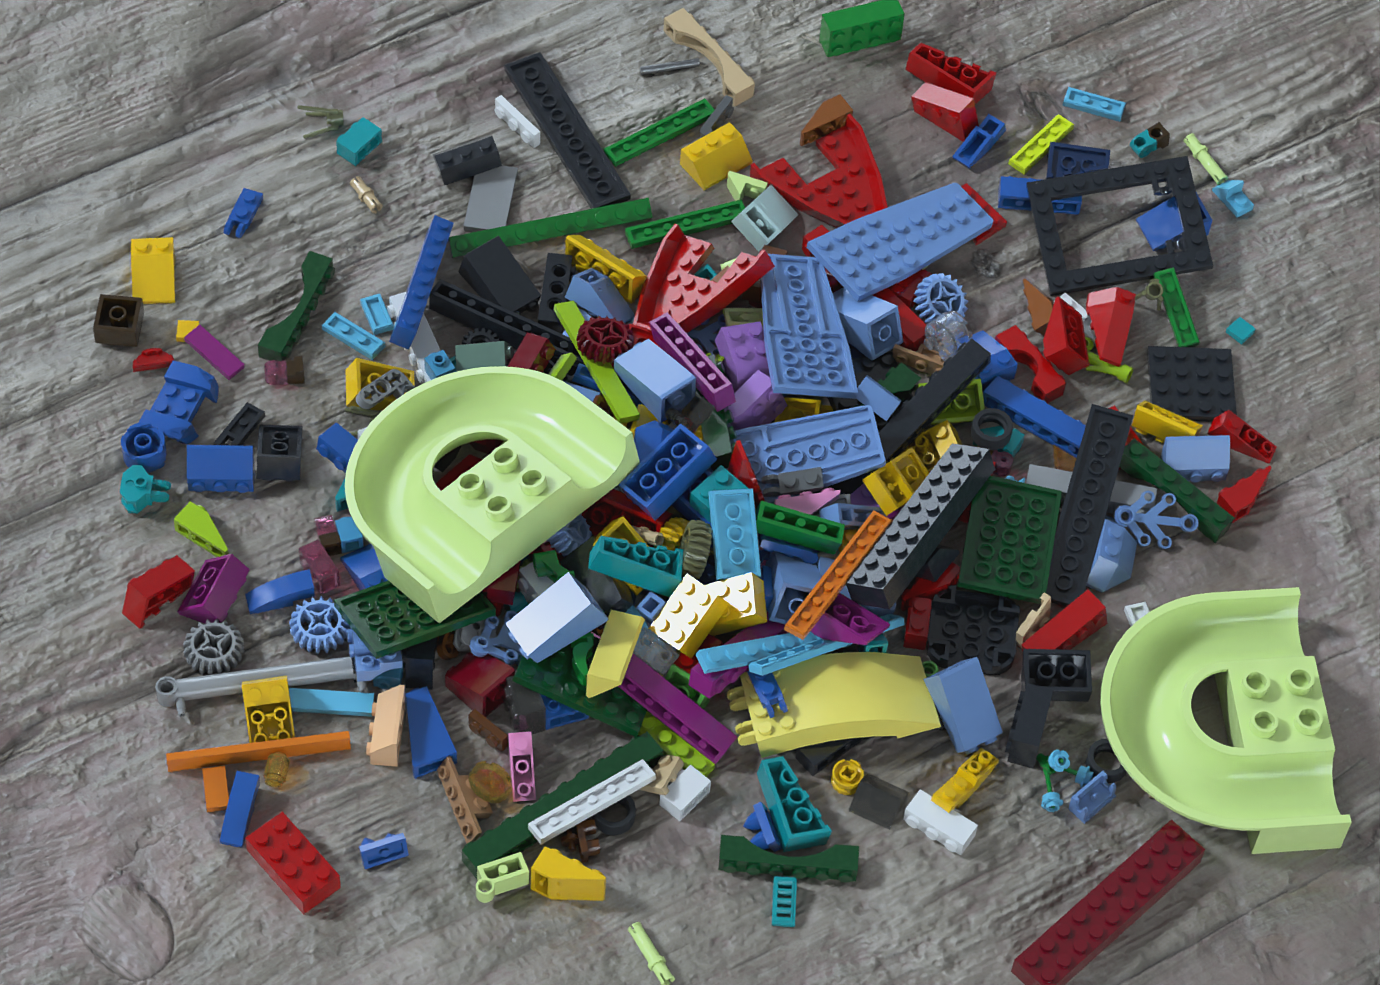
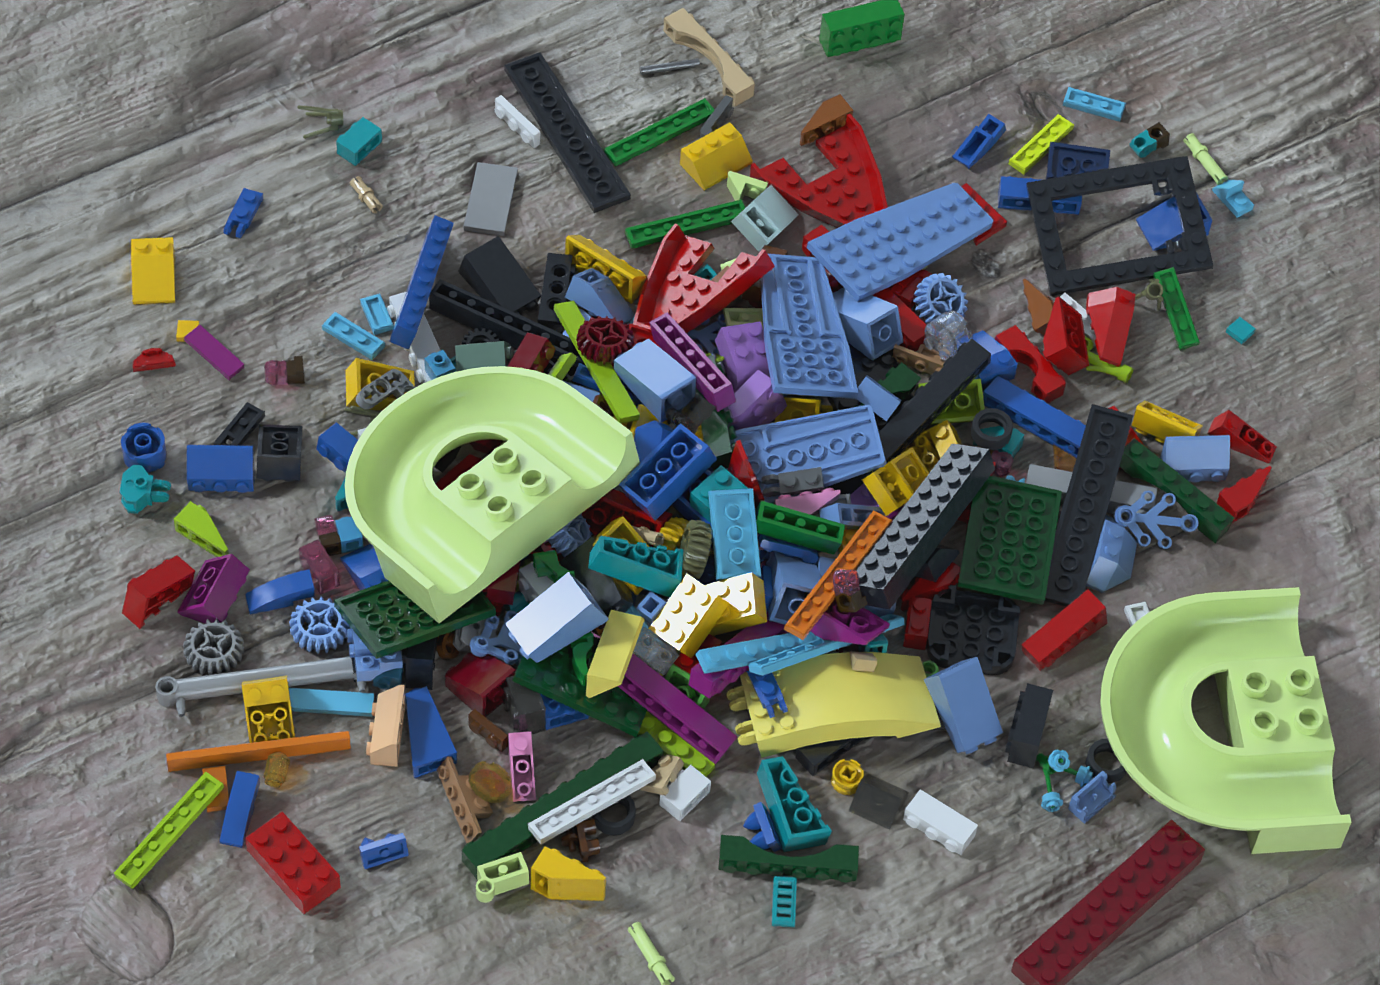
dark brown brick [93,294,144,347] -> none
blue piece [138,361,219,445] -> none
dark green arch [258,251,335,365] -> none
black slope [432,135,502,186] -> none
green plate [448,198,653,258] -> none
red wedge [905,43,997,105] -> none
red wedge [911,82,979,142] -> none
yellow slope [931,748,999,813] -> none
tan wing [1016,593,1051,649] -> none
black slope [1021,649,1092,702] -> none
black plate [1147,346,1237,422] -> none
none -> lime plate [114,772,224,889]
none -> leg [833,569,868,612]
none -> tan slope [850,651,877,672]

